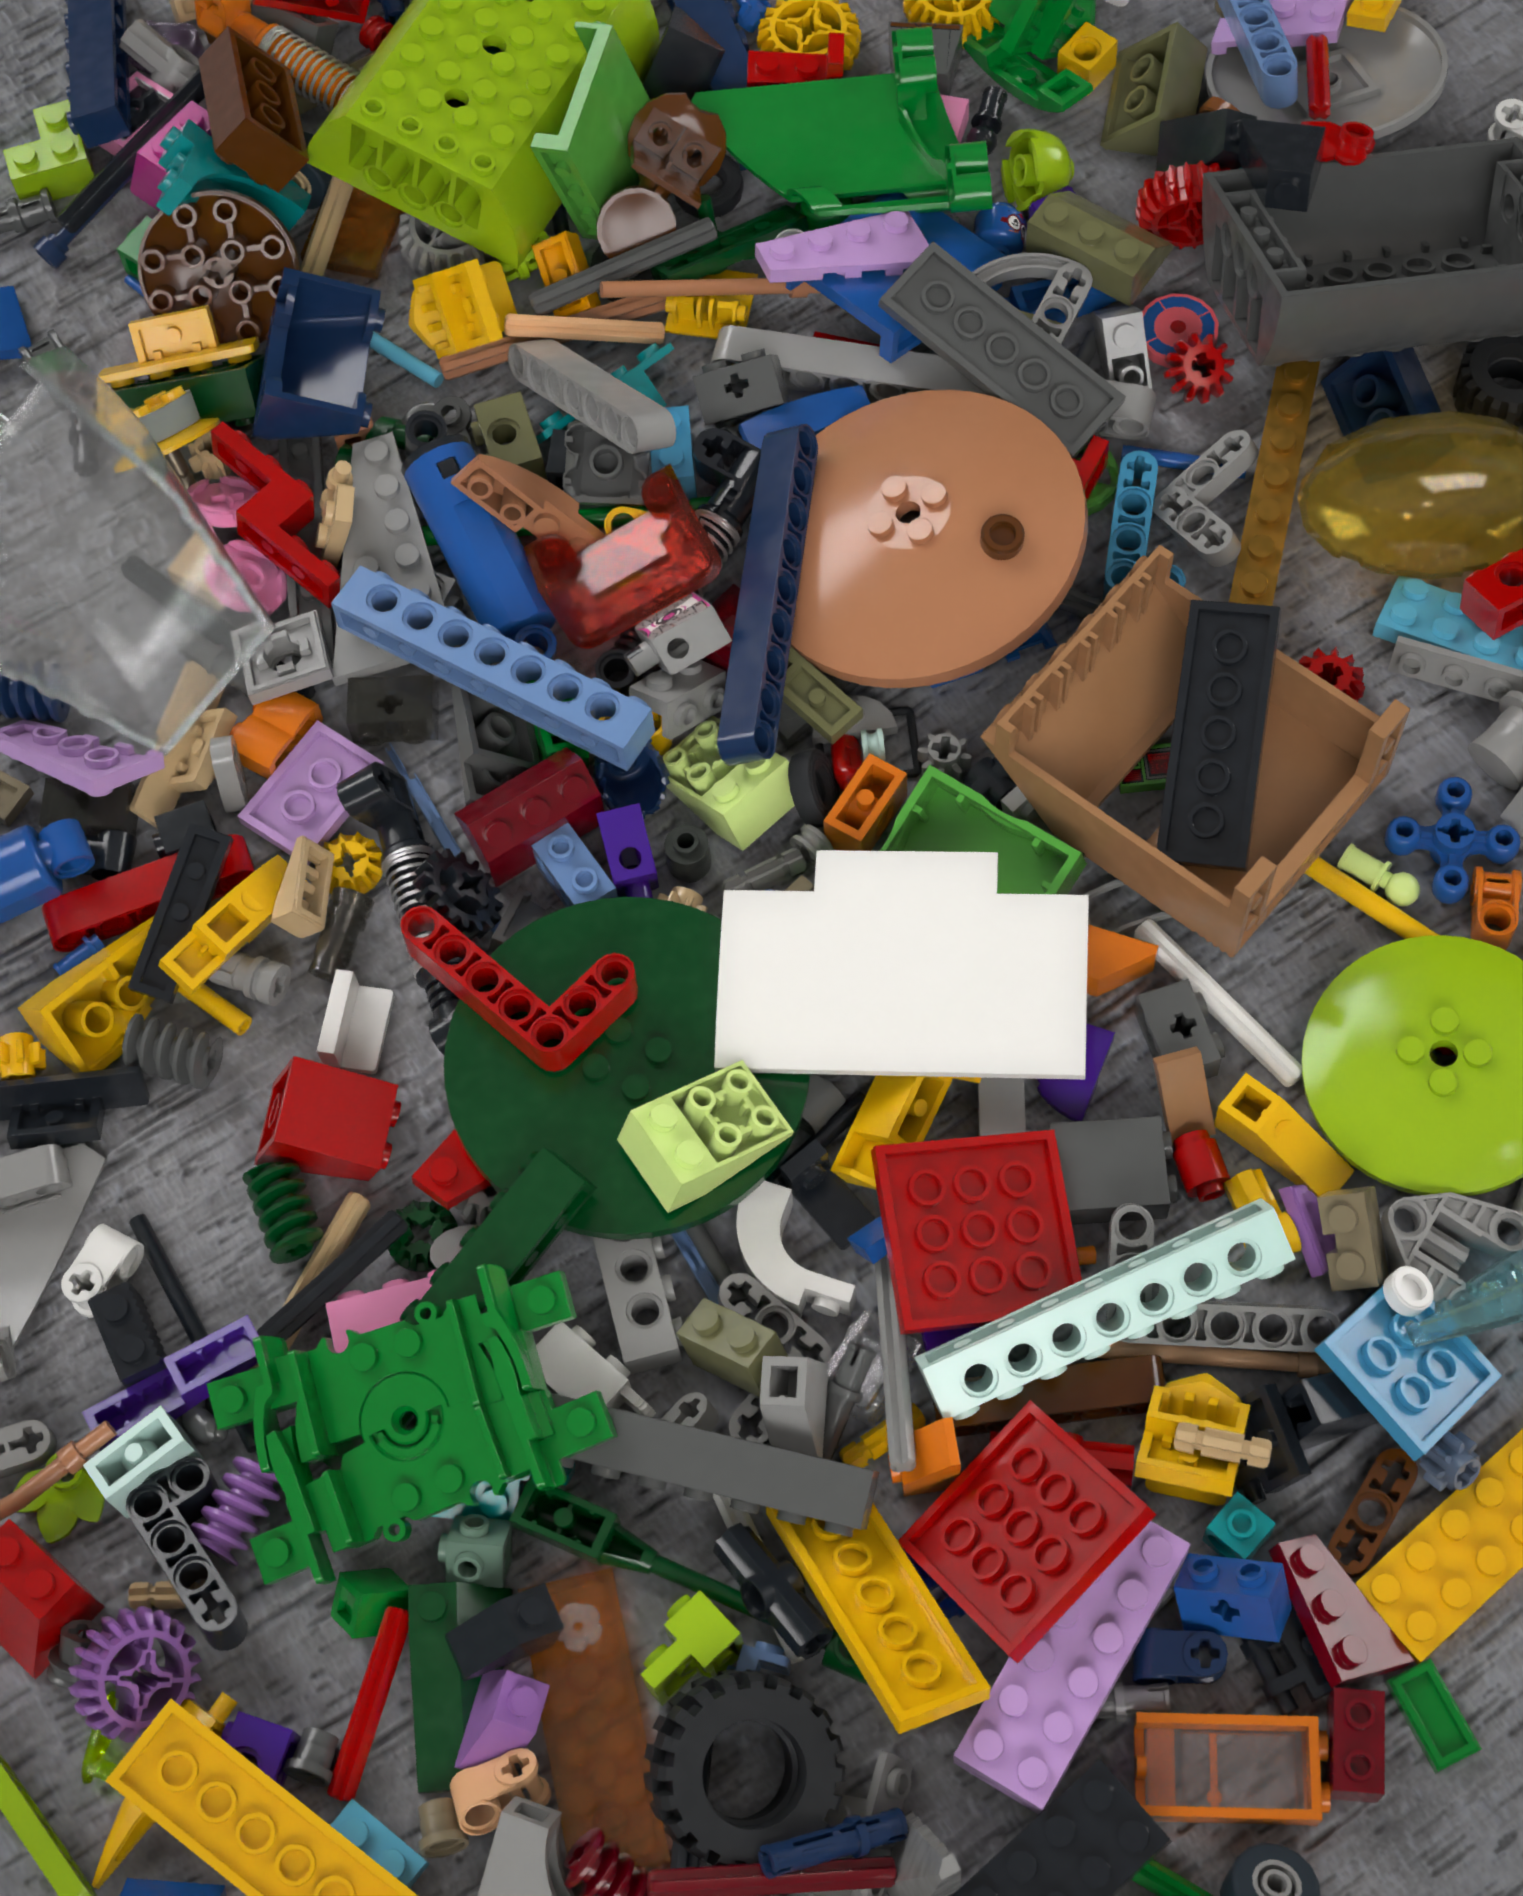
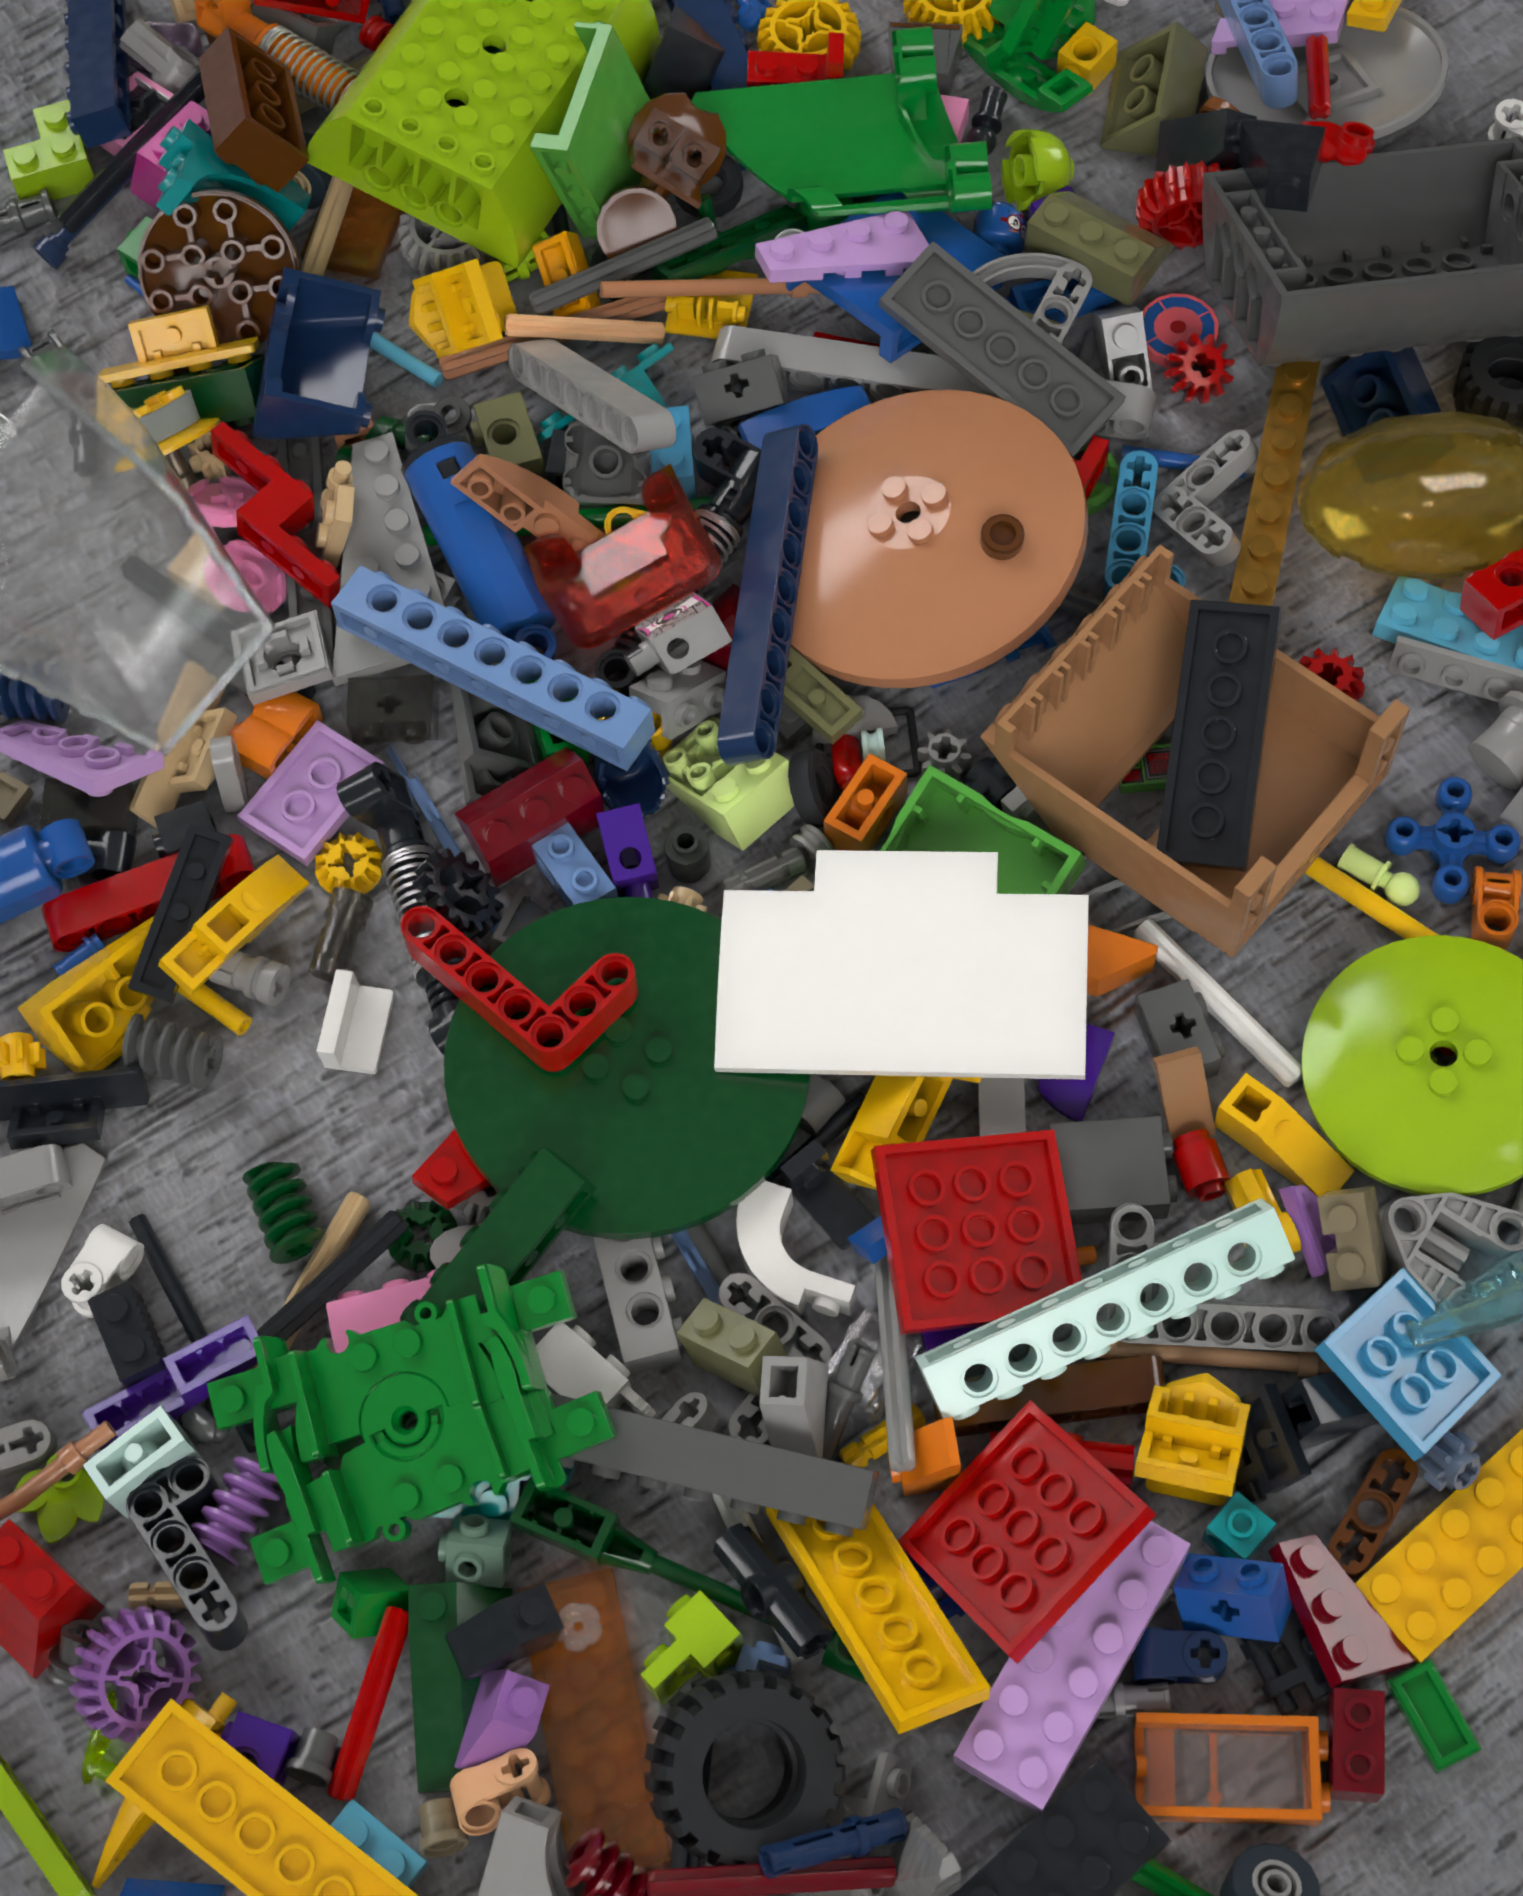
red slope [254,1056,401,1181] -> none
tan slope [271,835,334,938] -> none
yellowish green slope [617,1060,794,1213] -> none
tan axle [1174,1422,1272,1469] -> none
white tile [1383,1266,1434,1317] -> none

